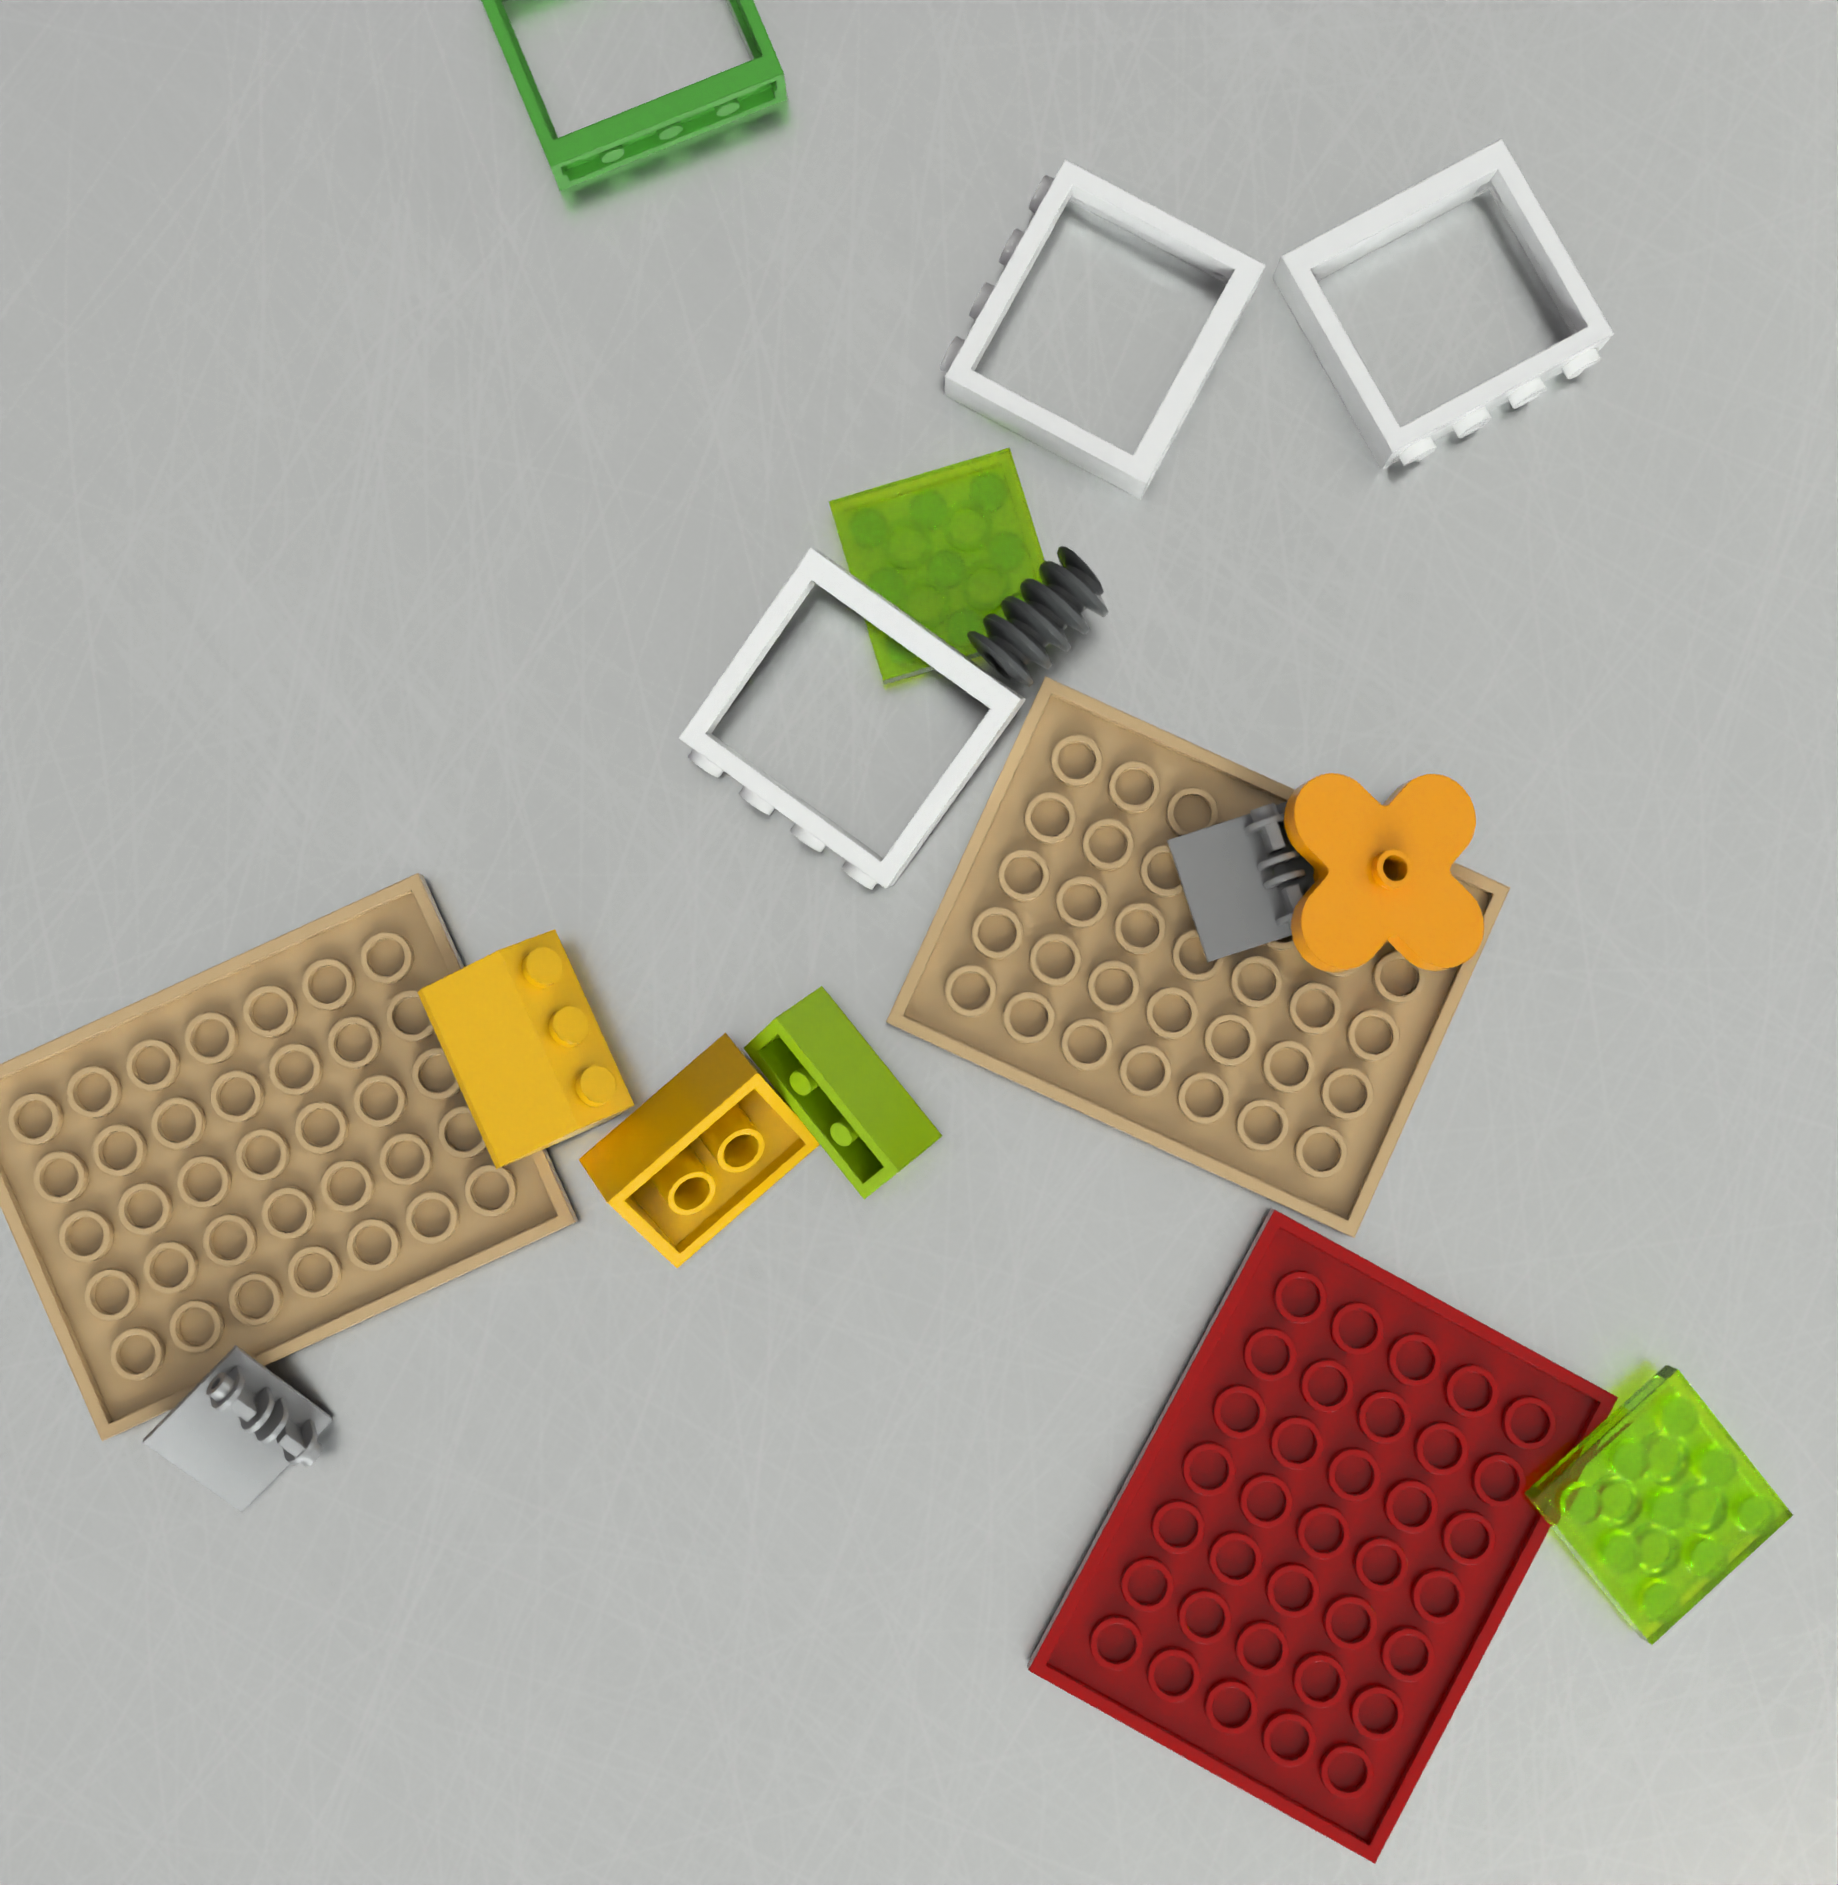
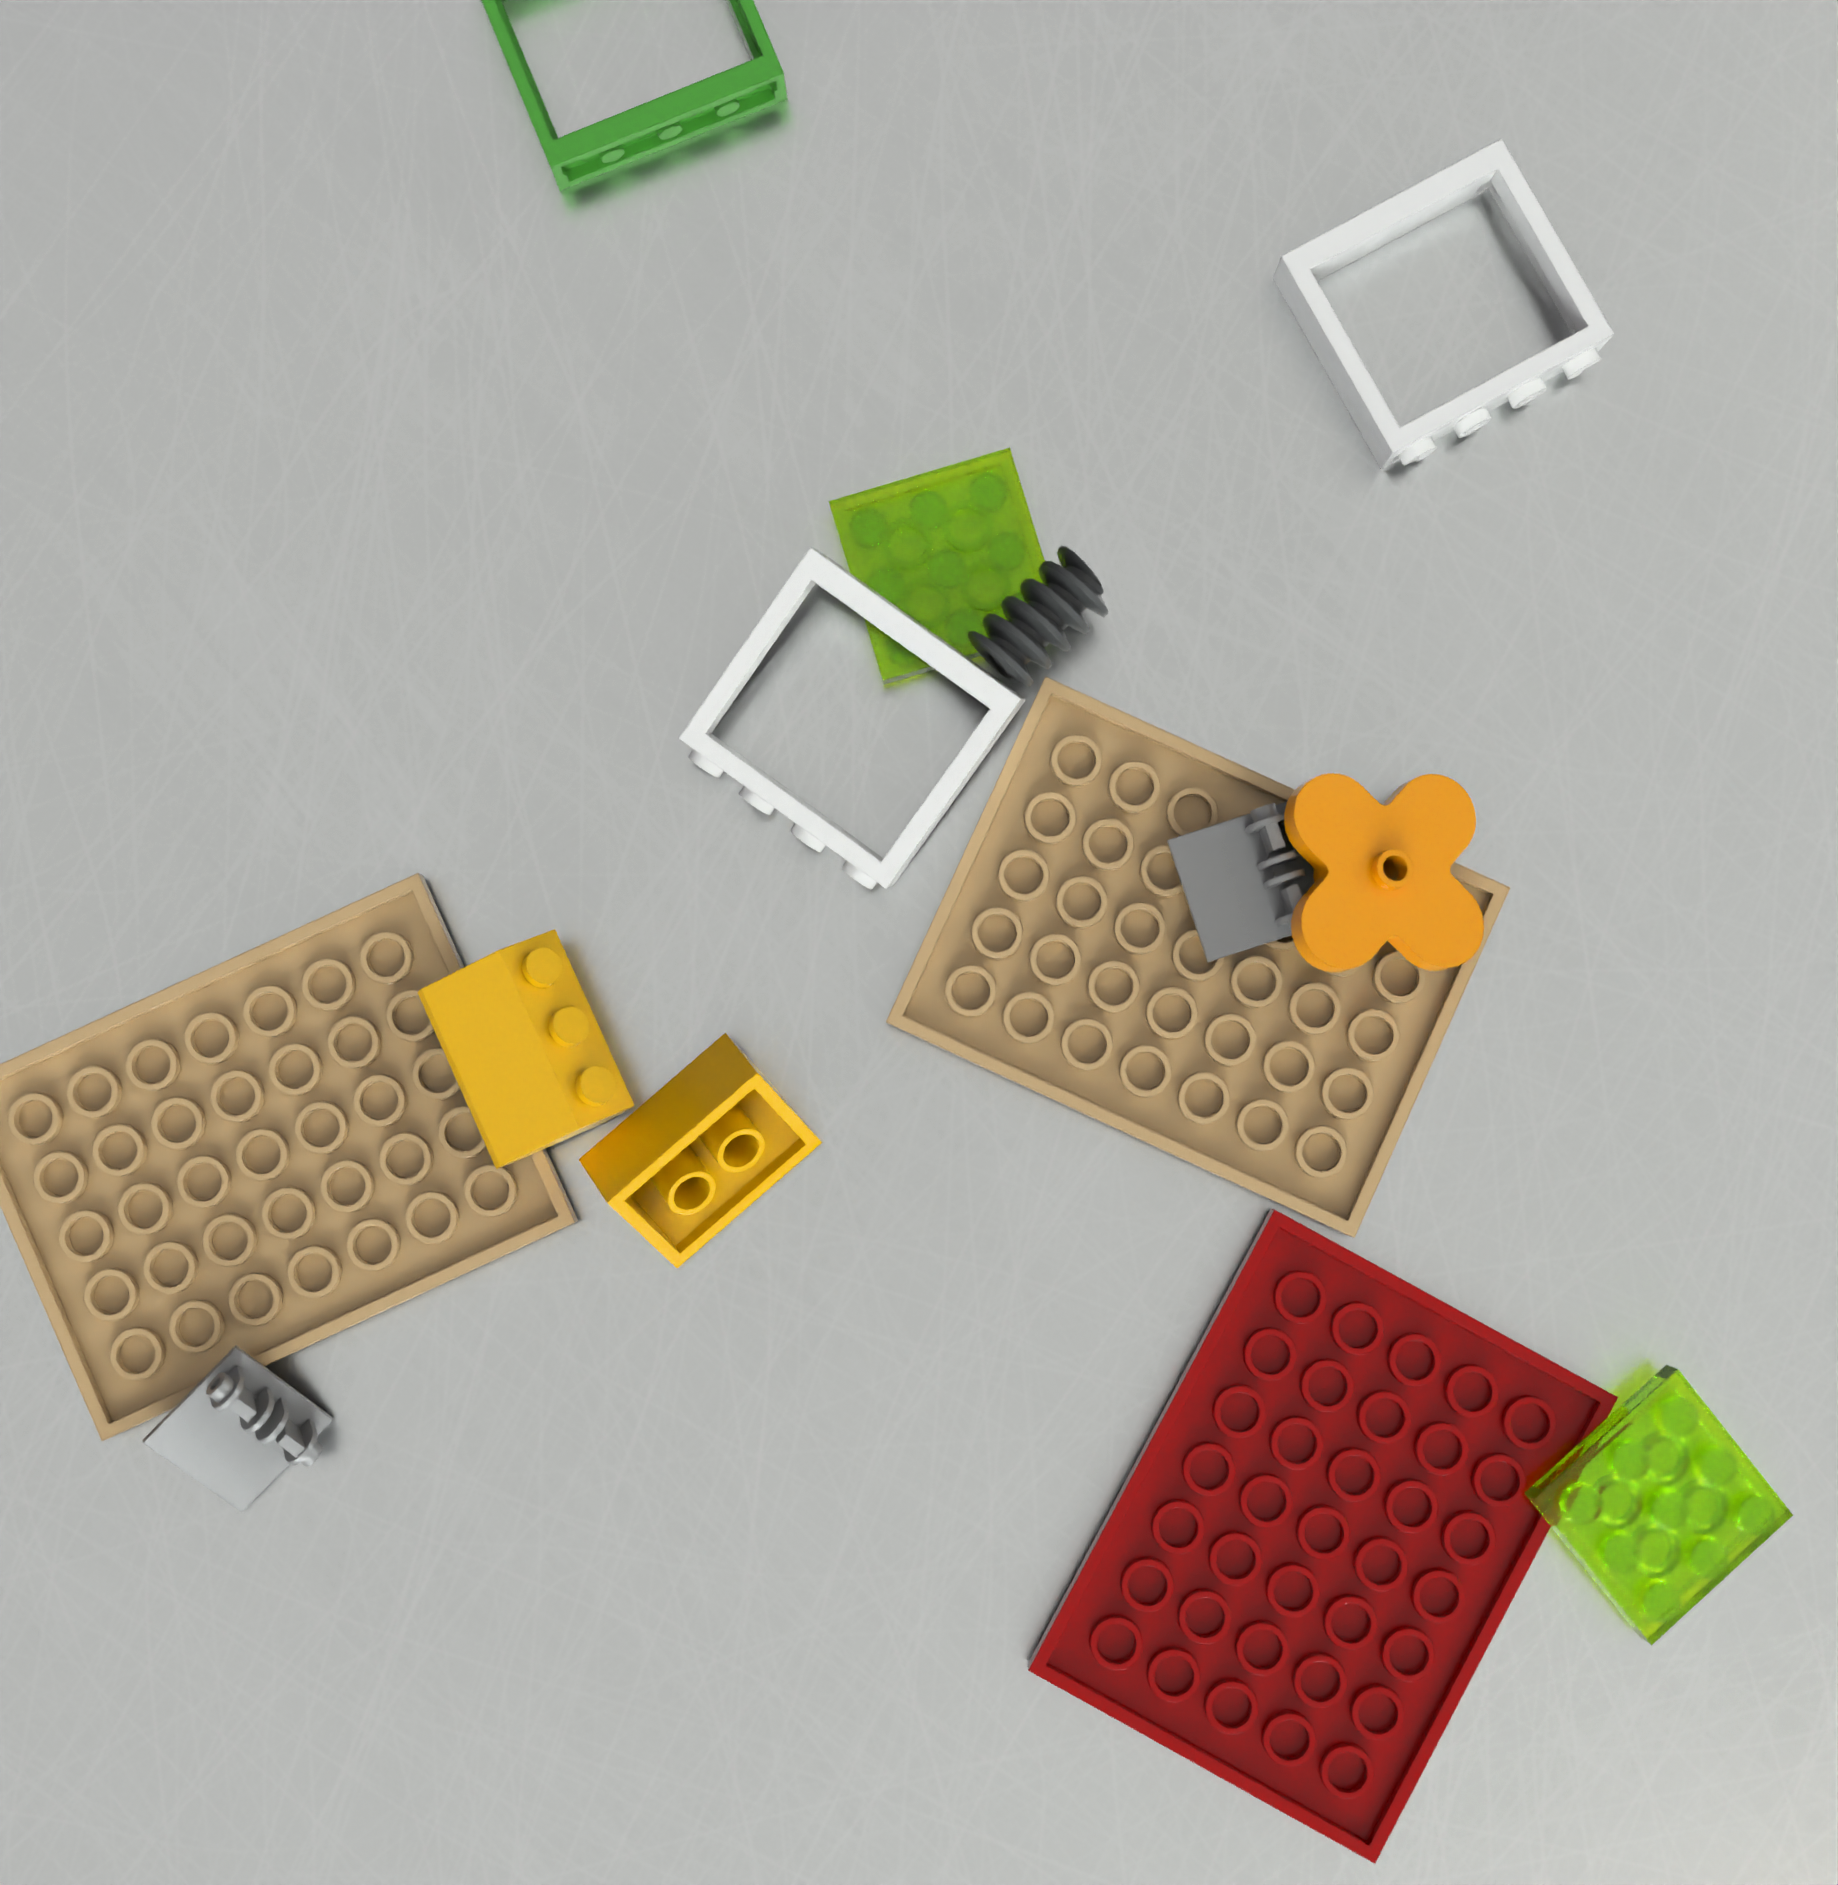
lime brick [743,986,942,1199] -> none
white window [940,159,1266,500] -> none

